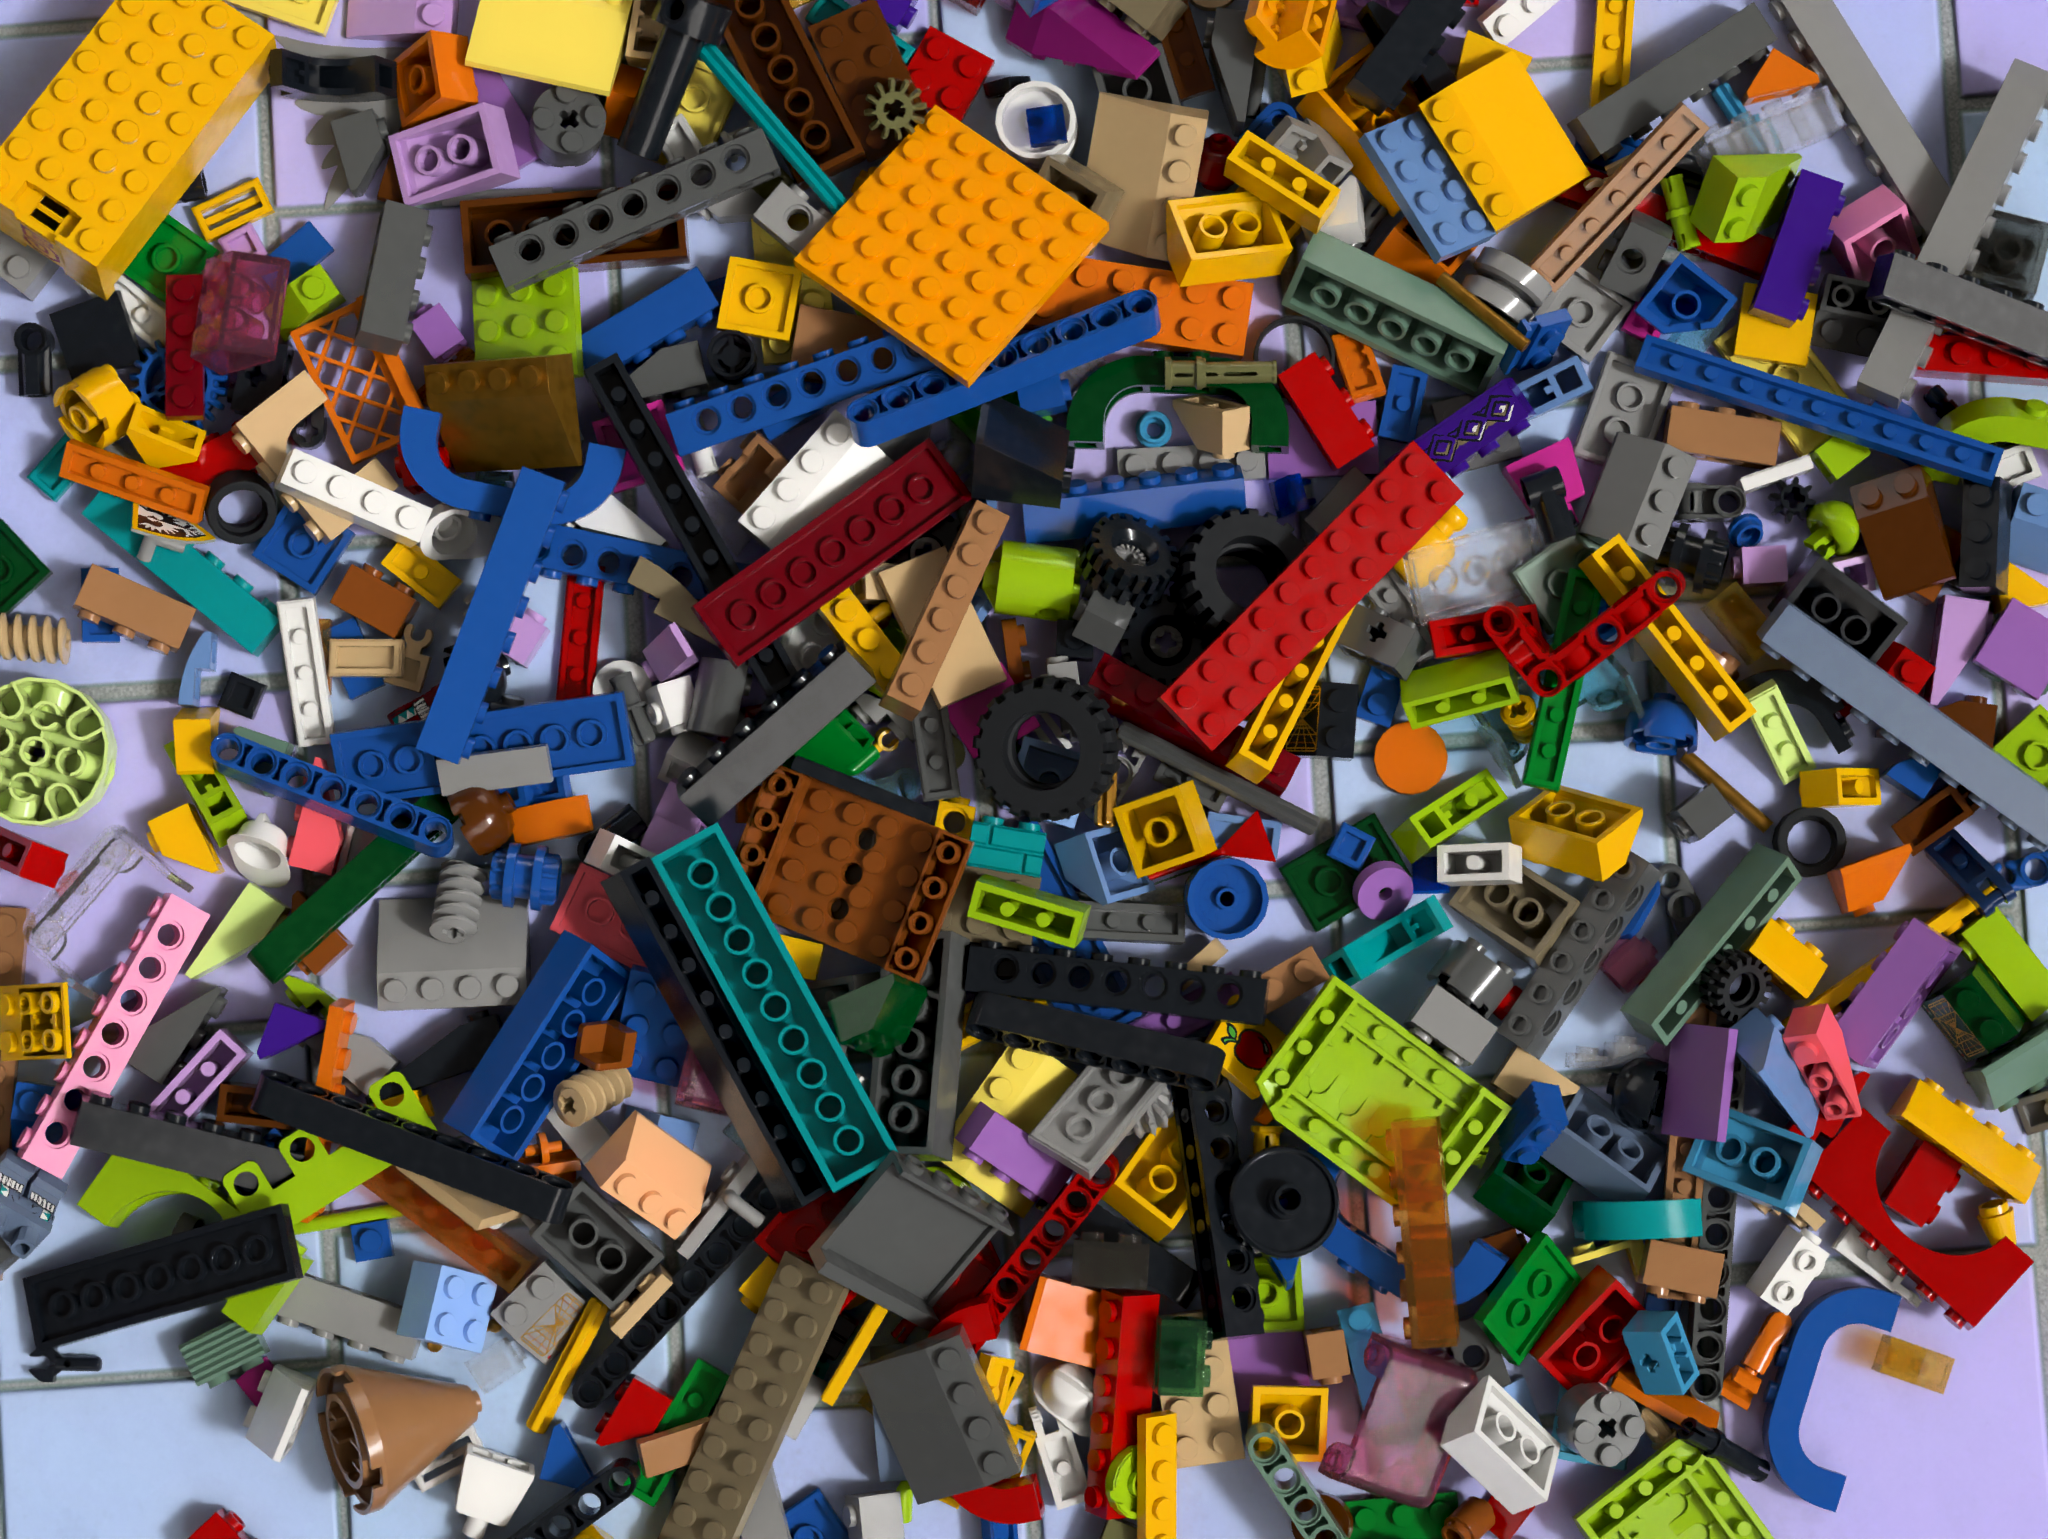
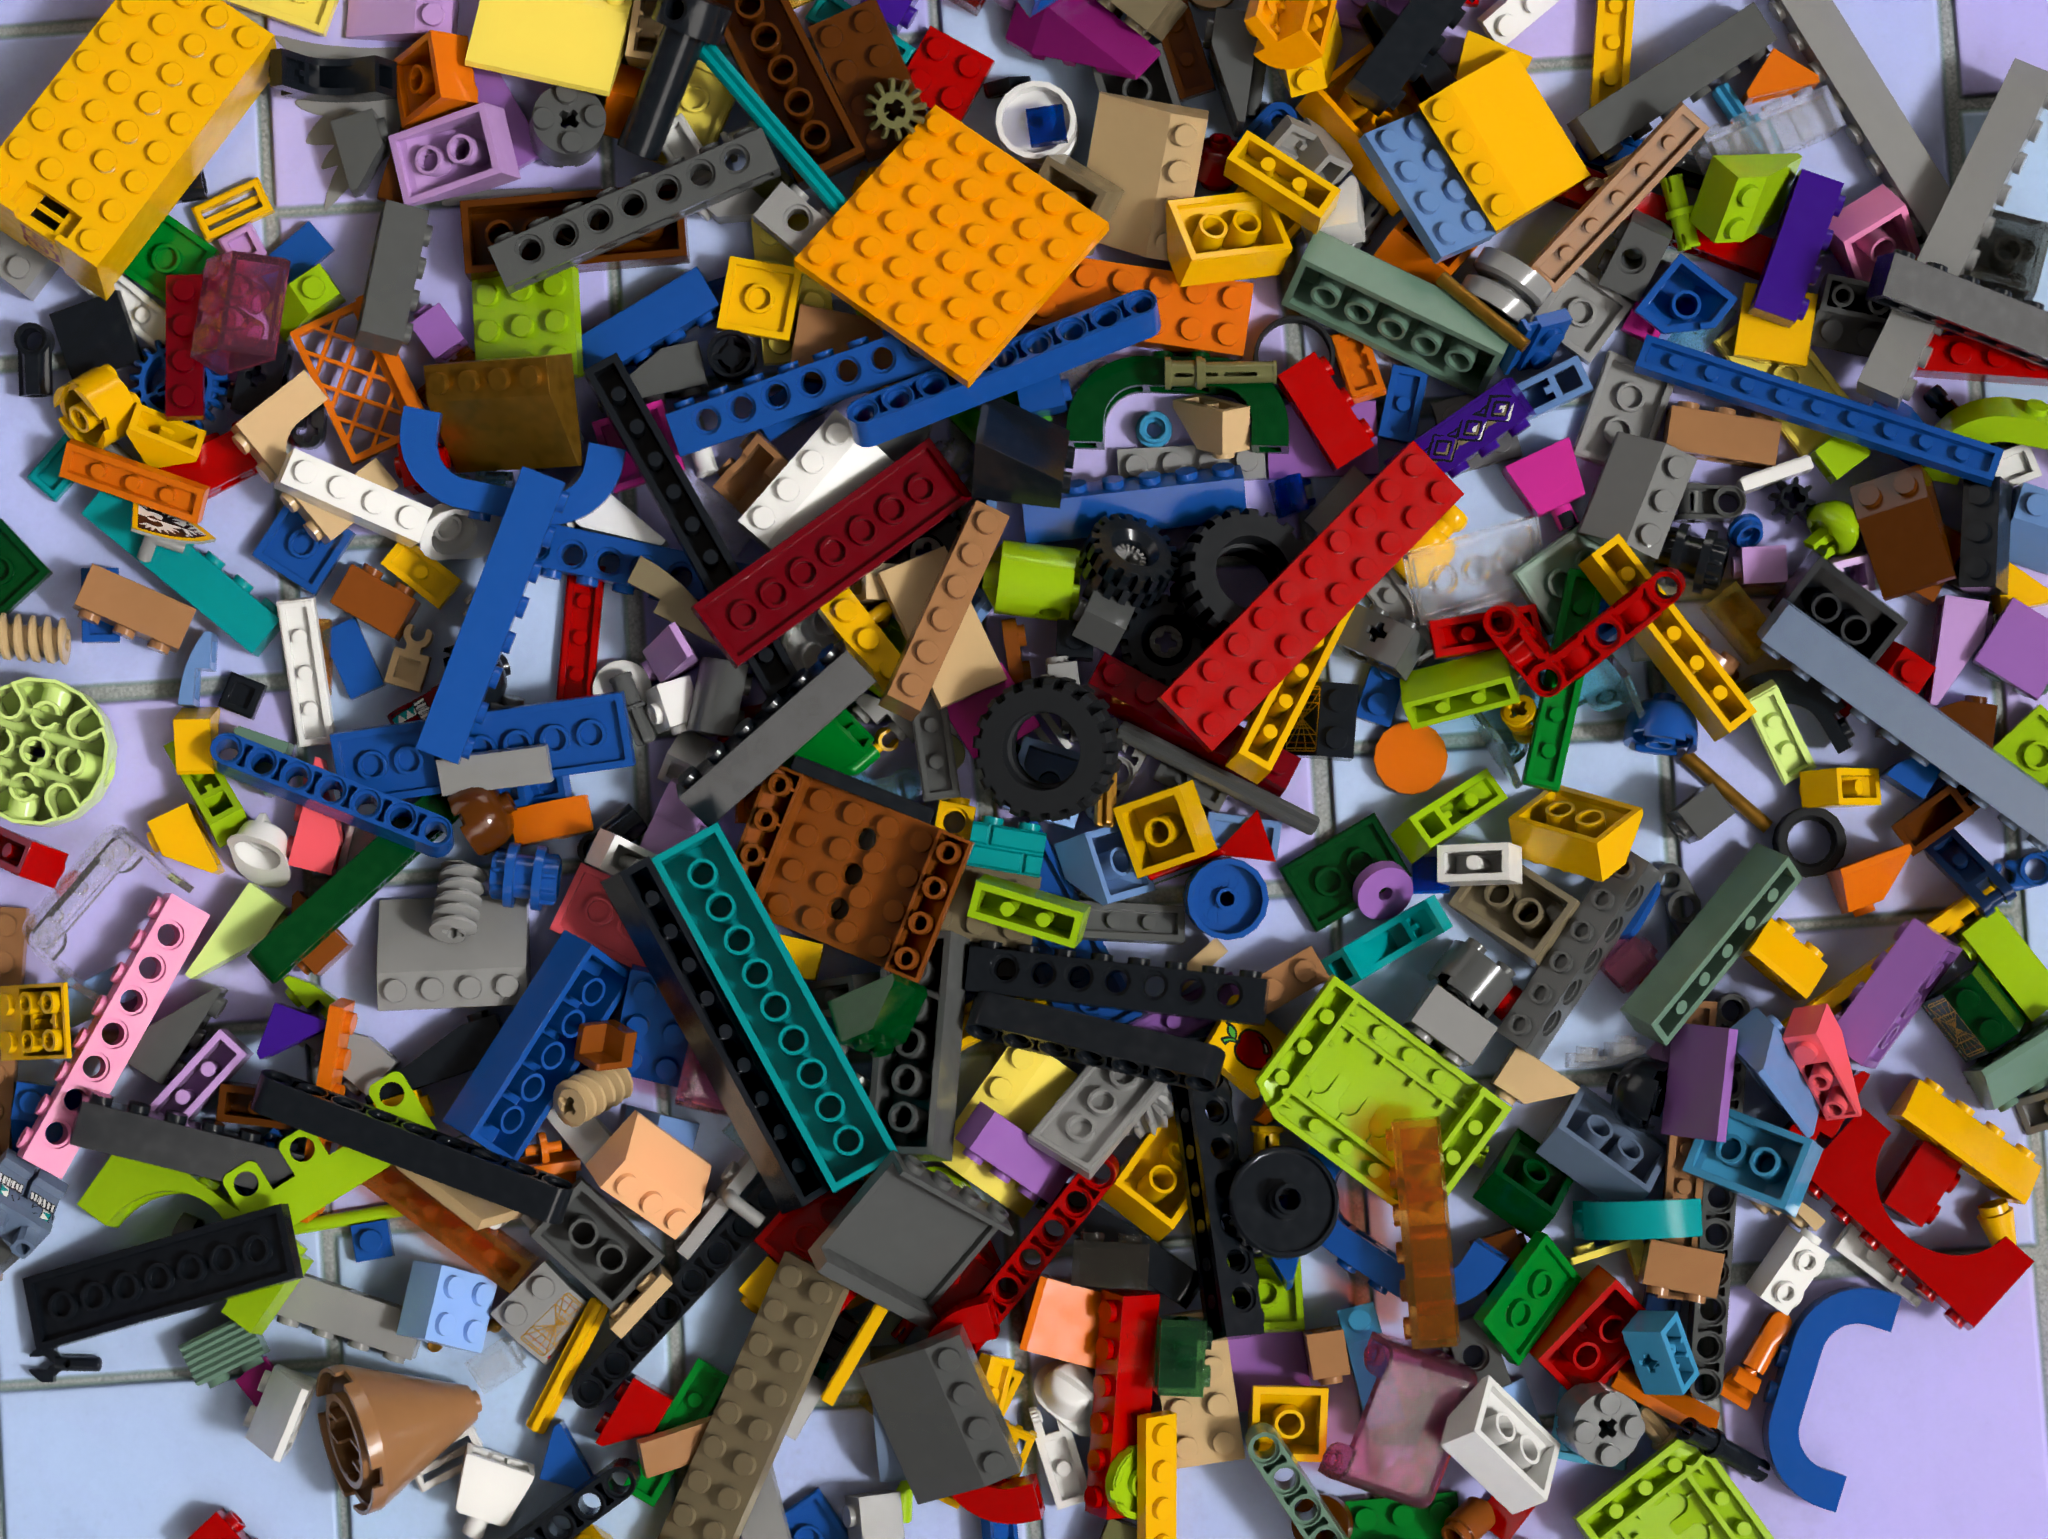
black tyre [205,469,277,545] -> none
tan tile [328,639,405,678] -> none
lavender brick [502,608,551,668] -> none
blue tile [1326,822,1376,872] -> none
blue brick [1496,1081,1569,1165] -> none
black piece [1520,466,1577,545] -> none
black tyre [1699,949,1772,1022] -> none
clear yellow slope [1871,1334,1955,1394] -> none

